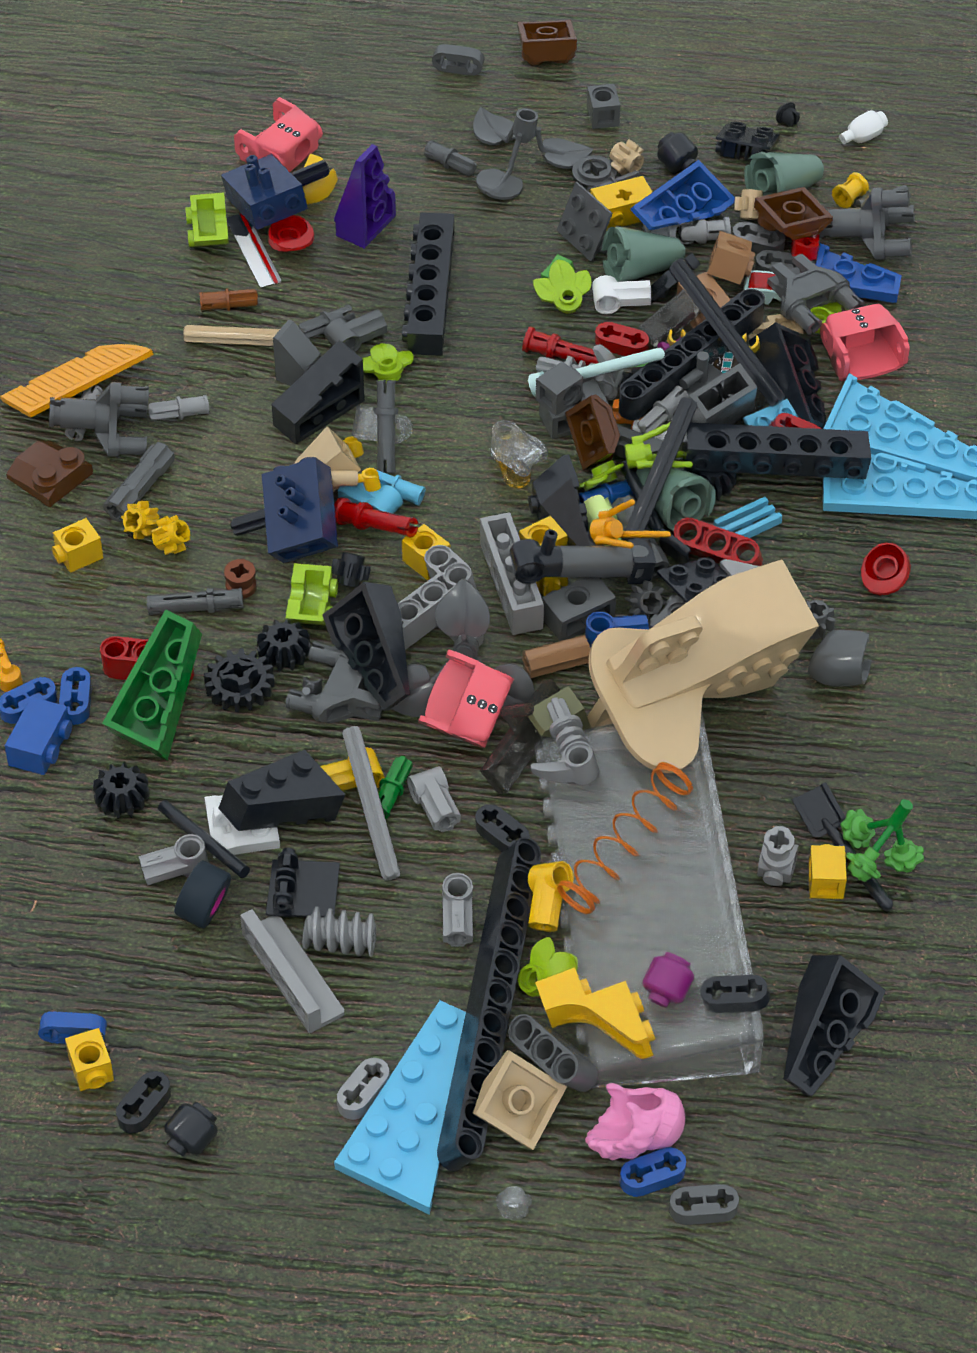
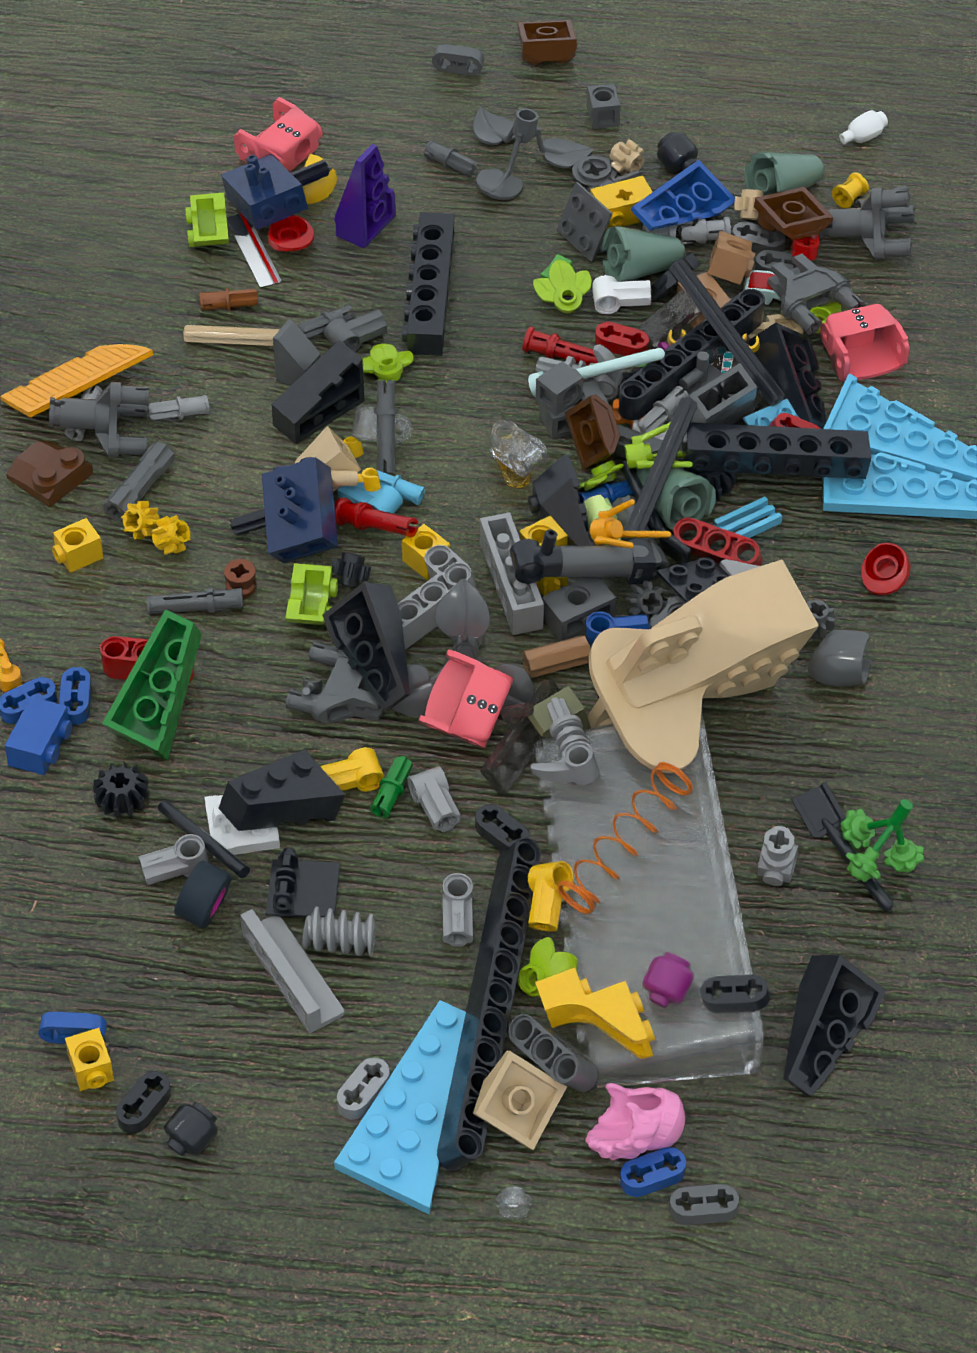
black gear [204,648,275,712] -> none
black gear [256,618,311,673] -> none
light grey axle [342,726,400,881] -> none
black hinge [715,121,780,162] -> none
black piece [776,102,800,127] -> none
yellow brick [808,844,847,899] -> none
blue wing [815,243,902,303] -> none

